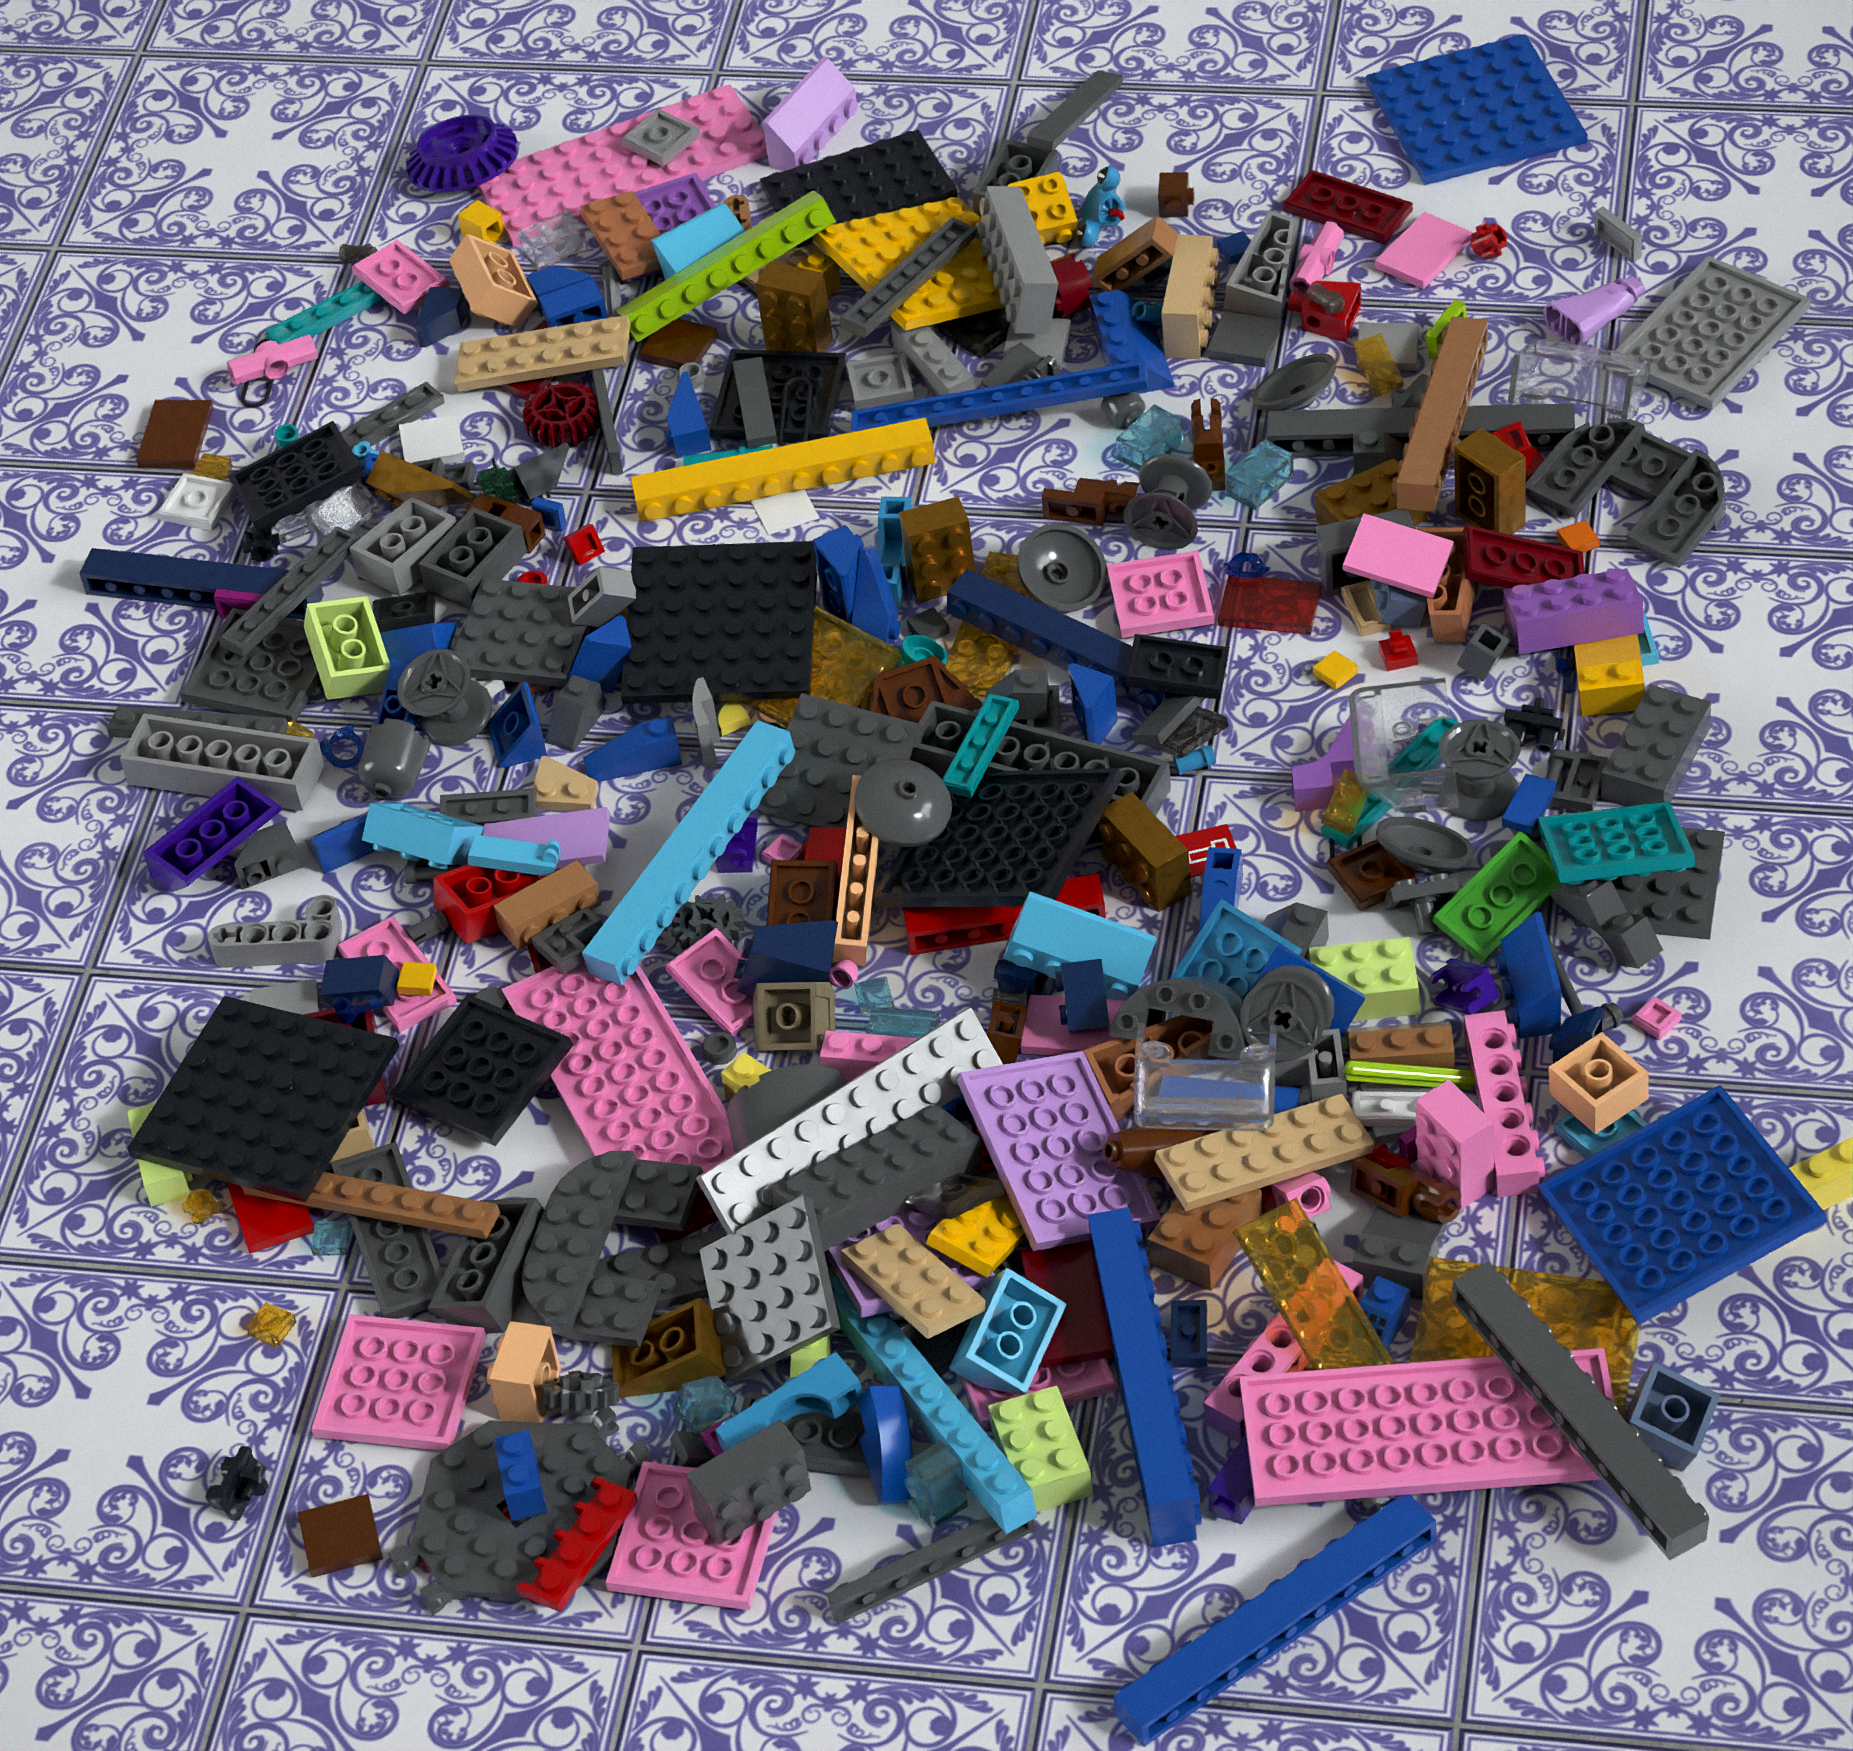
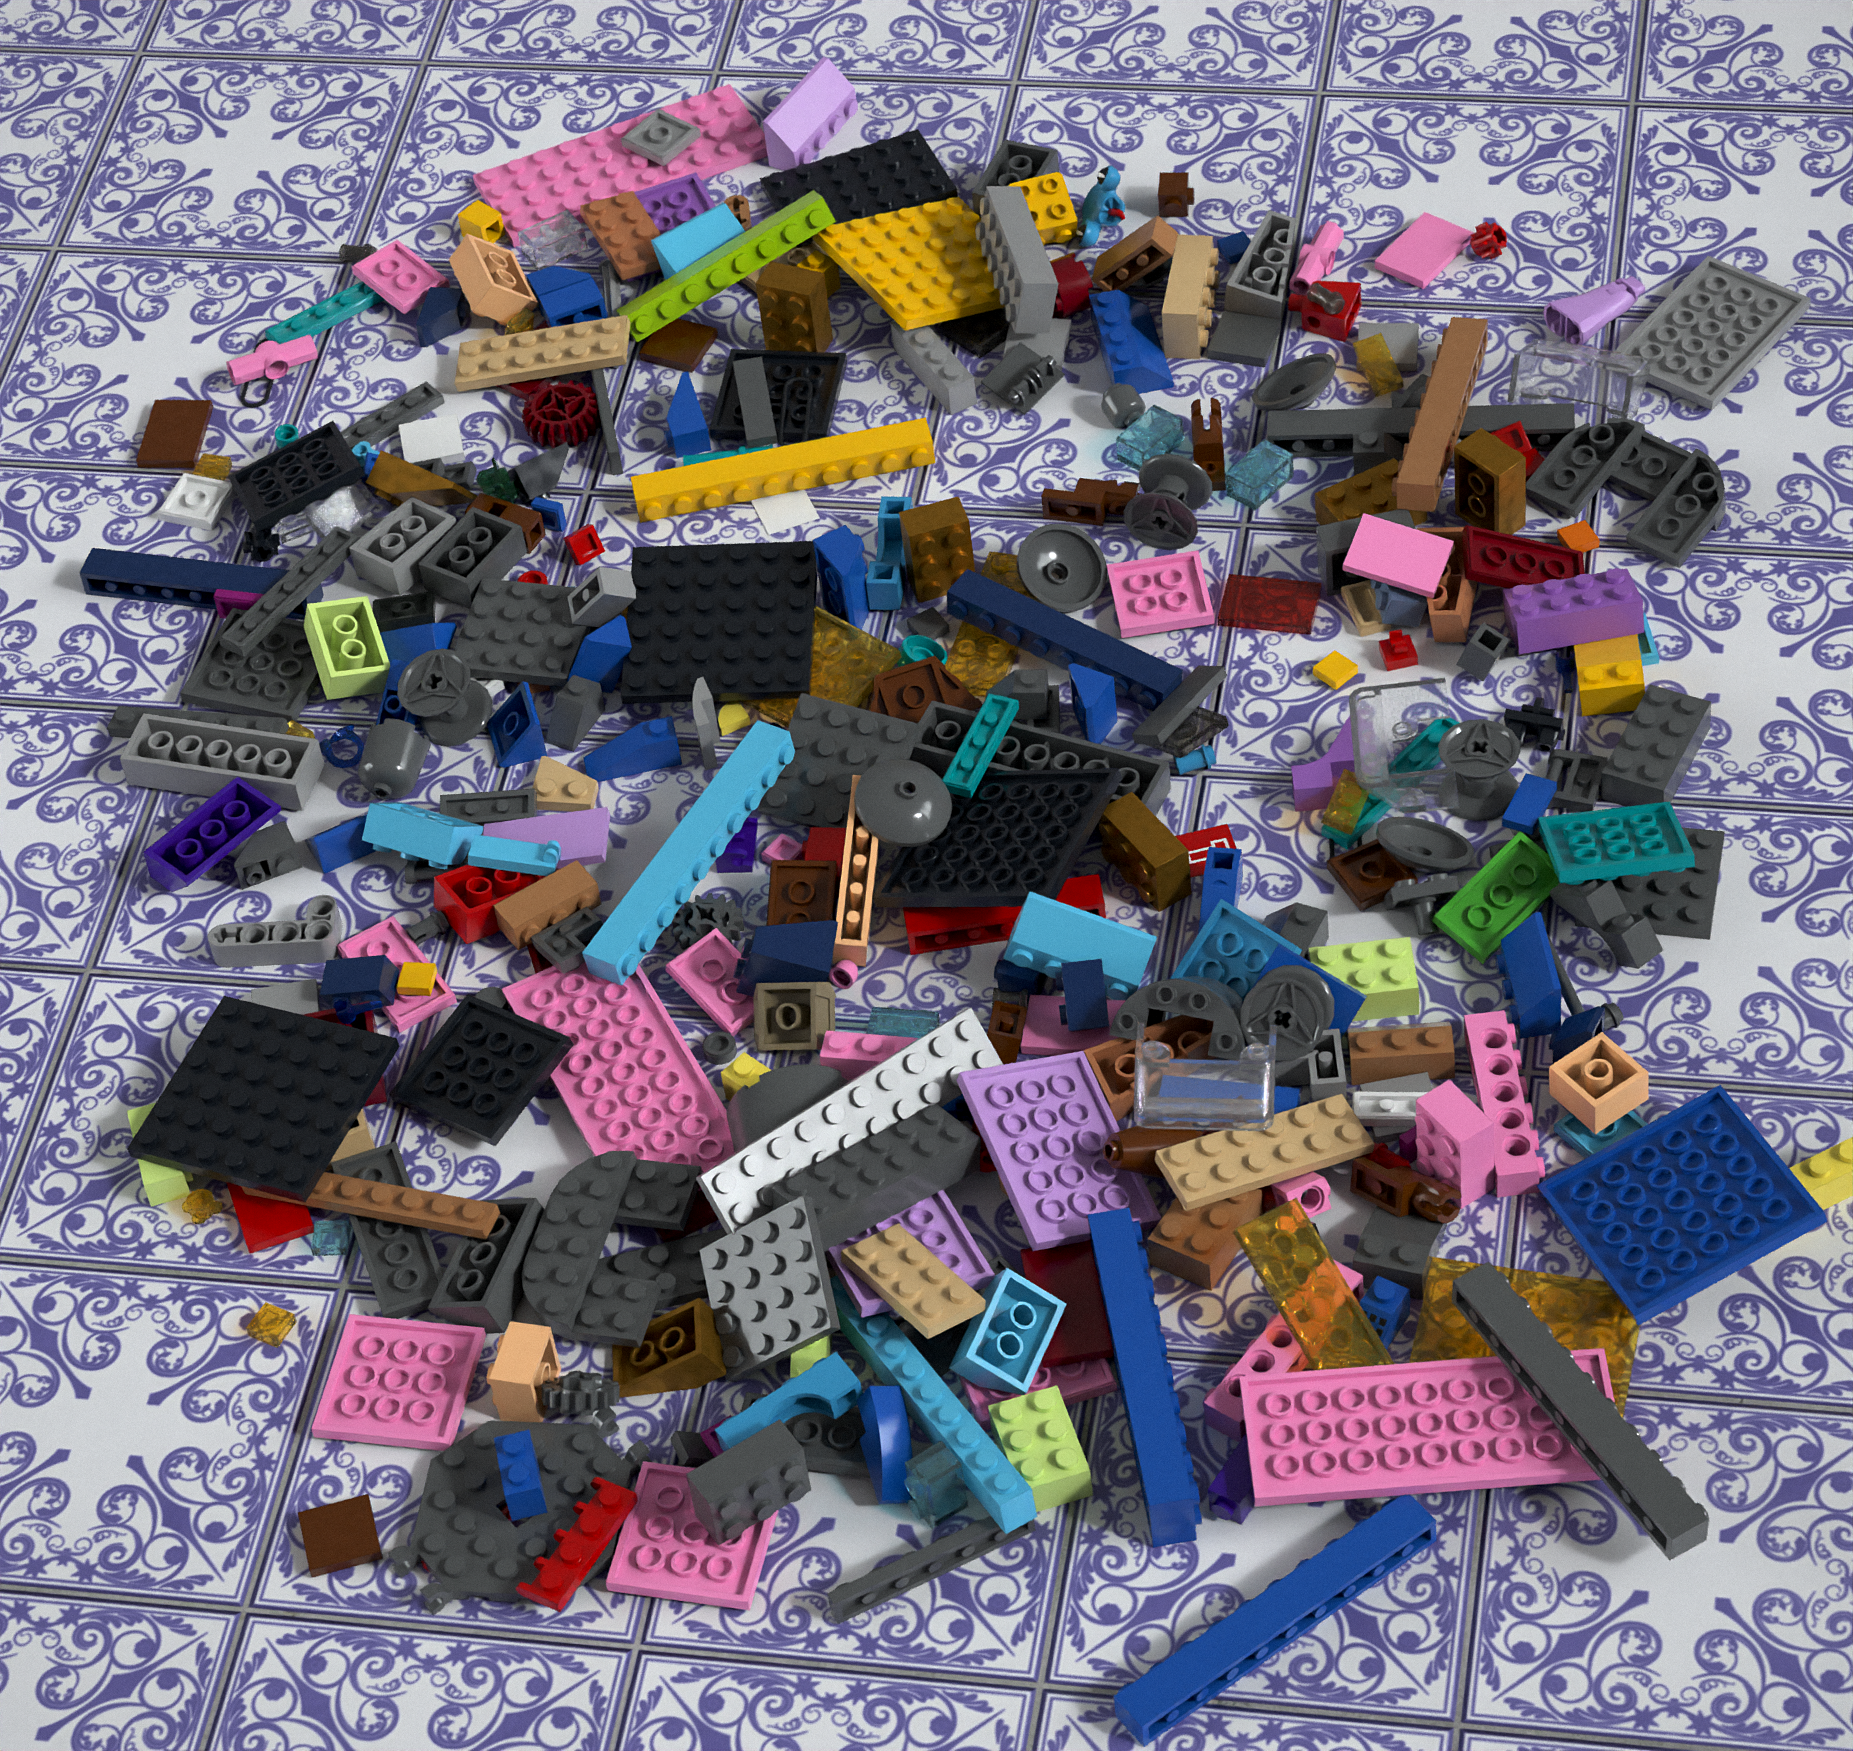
black hips [205,1446,269,1520] -> none
dark purple gear [406,115,519,193] -> none
clear light blue brick [673,1375,737,1434] -> none
light grey plate [677,363,706,389] -> none
dark grey plate [839,218,977,338] -> none
light grey plate [846,352,914,410] -> none
blue slope [850,545,901,647] -> none
blue plate [851,360,1148,432] -> none
clear light blue tile [854,976,895,1015] -> none
clear smoke tile [905,1173,1005,1220] -> none
yellow plate [926,1178,1026,1278] -> none
dark grey tile [1027,70,1123,152] -> none
black tile [1125,634,1229,700] -> none
dark azure pin [1132,301,1163,326] -> none
dark blue plate [1171,1300,1207,1367] -> none
clear blue piece [1223,552,1271,578] -> none
dark red tile [1283,170,1413,245] -> none
lime axle [1344,1060,1475,1090] -> none
blue plate [1366,34,1587,185] -> none
lime plate [1425,300,1467,360] -> none
dark purple hinge [1428,958,1500,1015] -> none
light grey tile [1595,206,1642,262] -> none
sand blue brick [1624,1362,1721,1472] -> none
bright pink tile [1632,996,1681,1041] -> none
none -> clear yellow plate [505,307,535,335]

